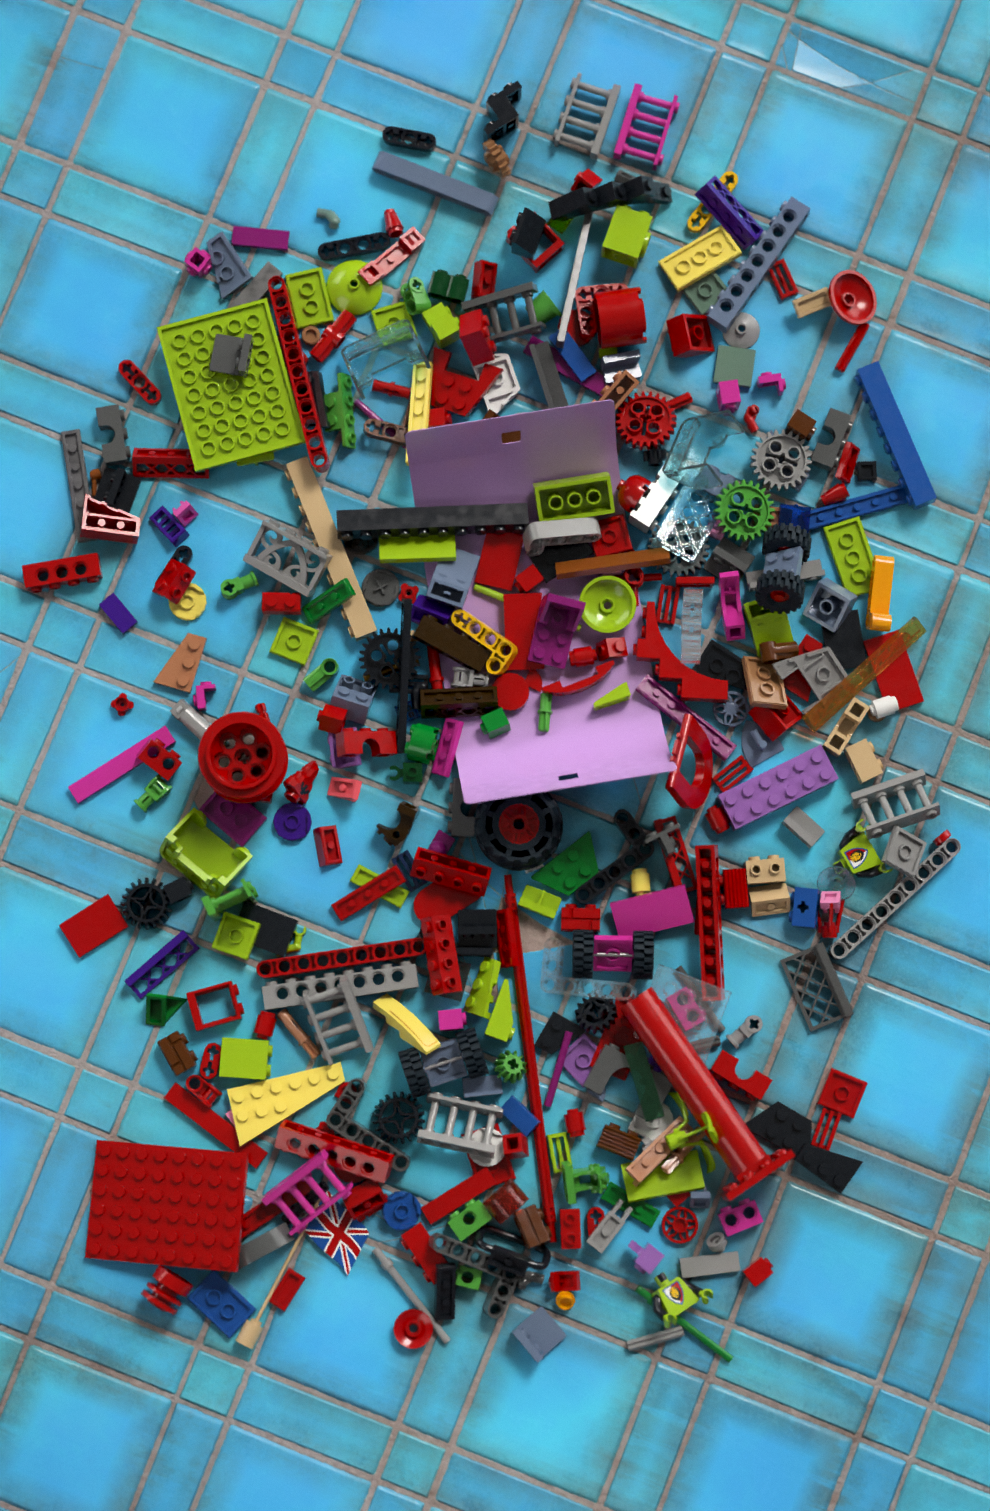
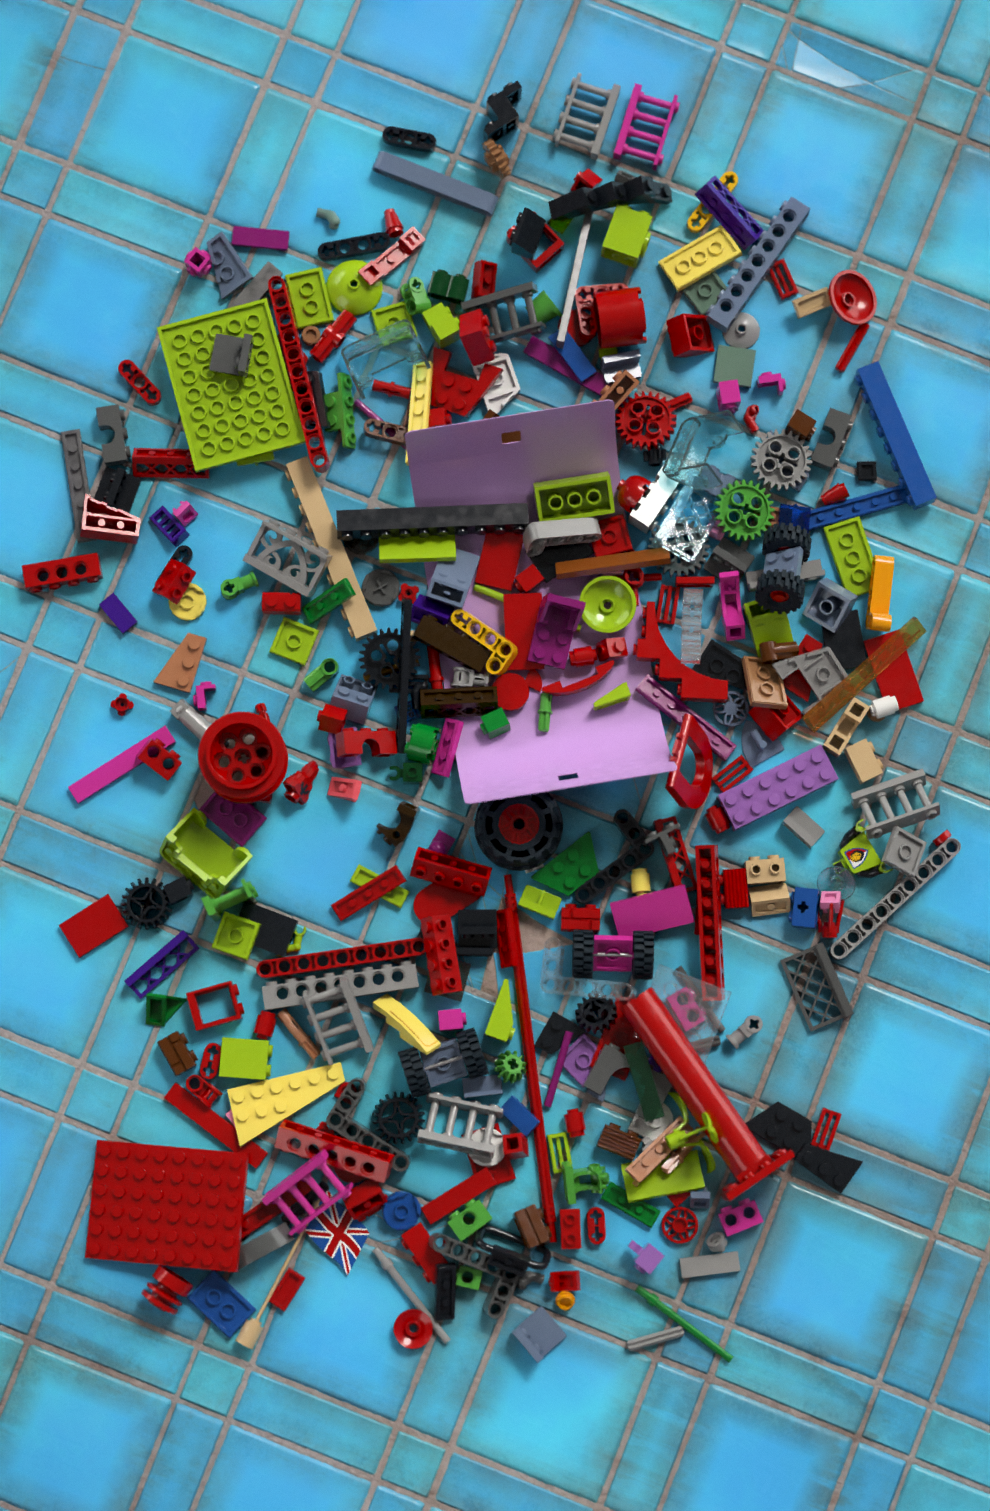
dark orange hand [90,469,102,496] -> none
bright green connector [134,774,173,813] -> none
dark purple tile [273,803,312,841] -> none
red slope [313,825,343,867] -> none
dark blue tile [391,850,427,892] -> none
dark grey arch [448,778,475,838] -> none
lime wing [463,957,501,1020] -> none
clear red brick [482,1178,529,1224] -> none
dark grey fence [529,341,569,409] -> none
light grey hinge [586,1199,633,1254] -> none
torso [652,1272,713,1328] -> none
red arch [709,1050,772,1102] -> none
red brick [742,1256,774,1287] -> none
red tile [817,1068,867,1119] -> none
red tile [835,442,860,484] -> none

